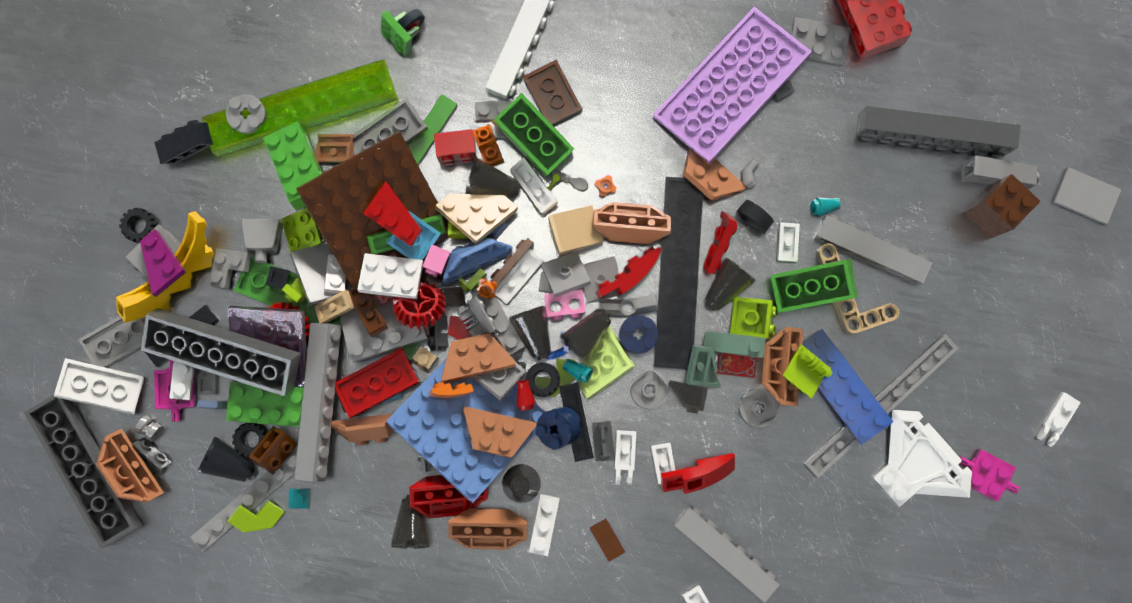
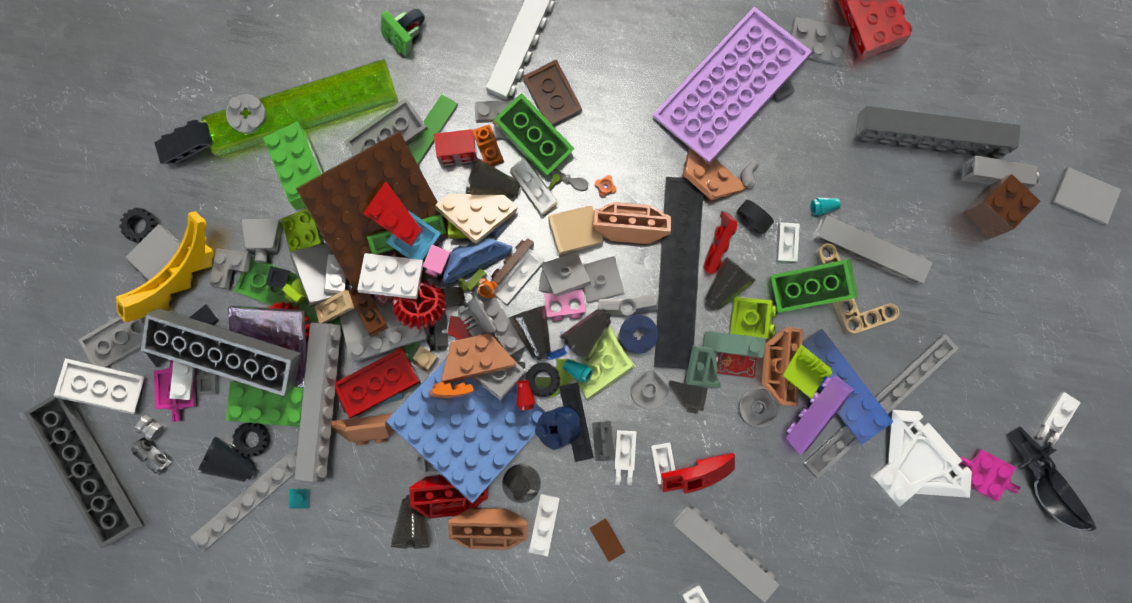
nougat wedge [96,429,164,503] -> none
magenta wing [140,229,186,297] -> none
sand blue tile [197,400,227,409] -> none
lime tile [228,500,284,533] -> none
reddish brown brick [249,426,297,475] -> none
nougat plate [316,134,355,163] -> none
nougat wing [462,406,537,458] -> none
red slope [595,246,662,298] -> none
none -> medium lavender slope [786,375,855,455]
none -> black piece [1007,426,1096,531]

